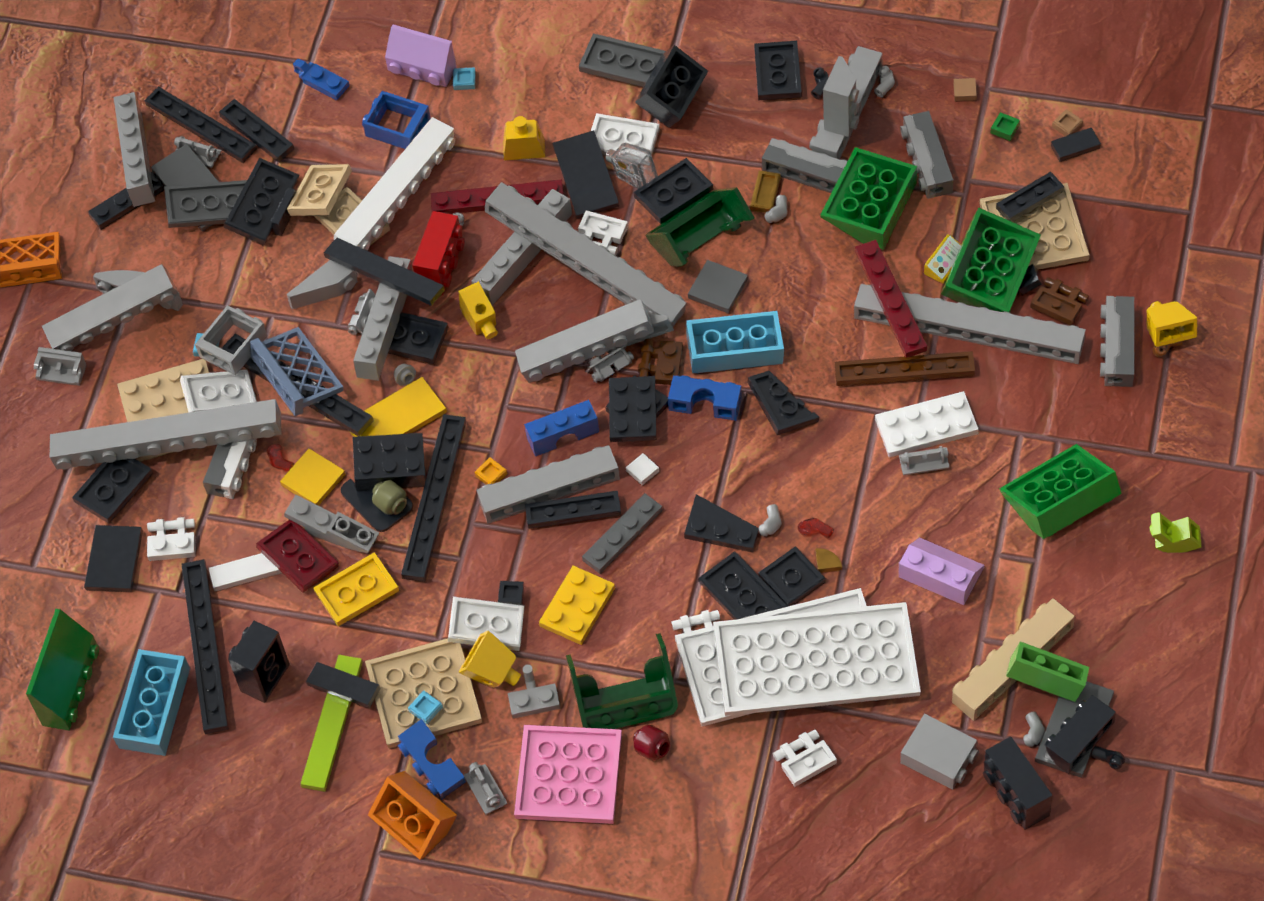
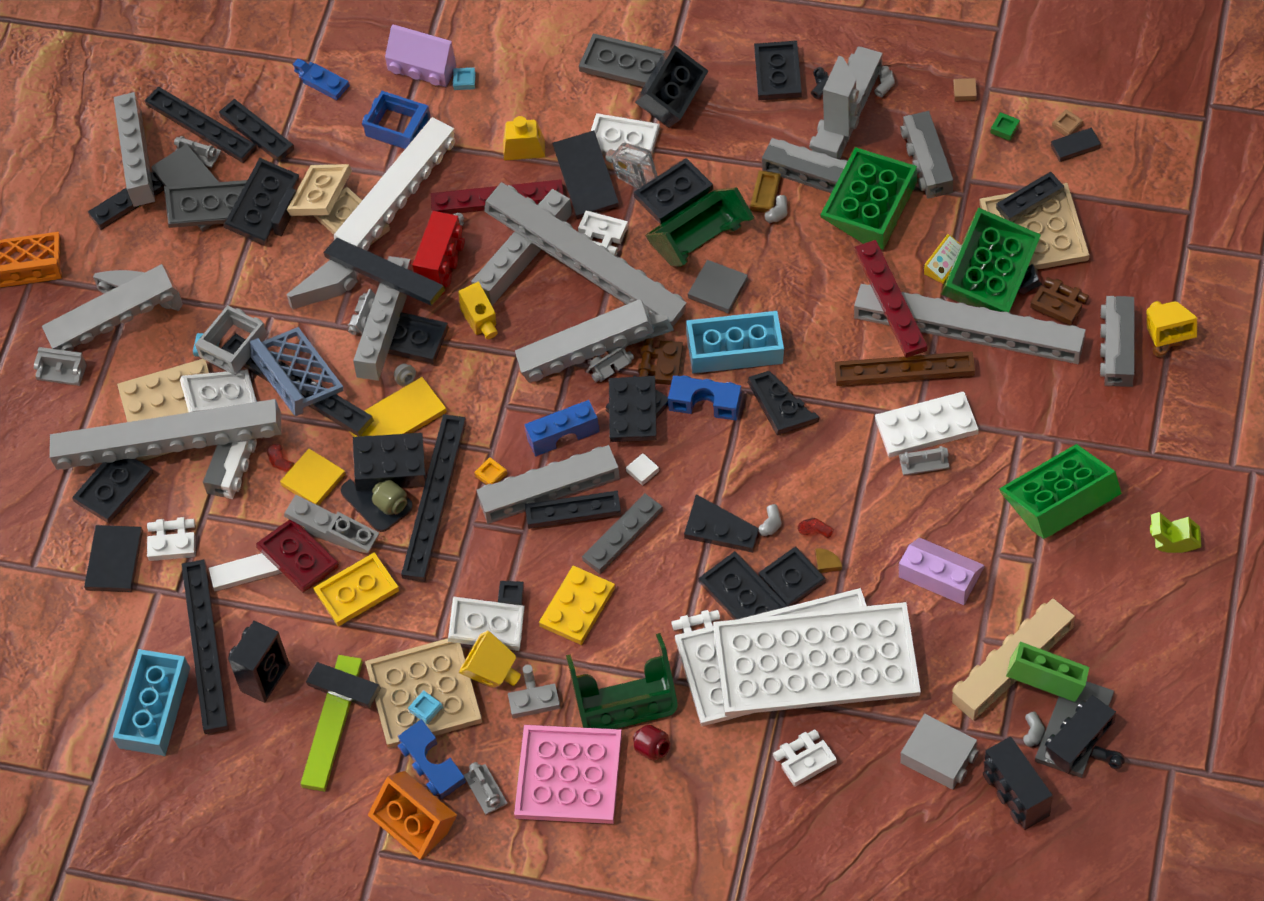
green slope [26,609,99,731] -> none

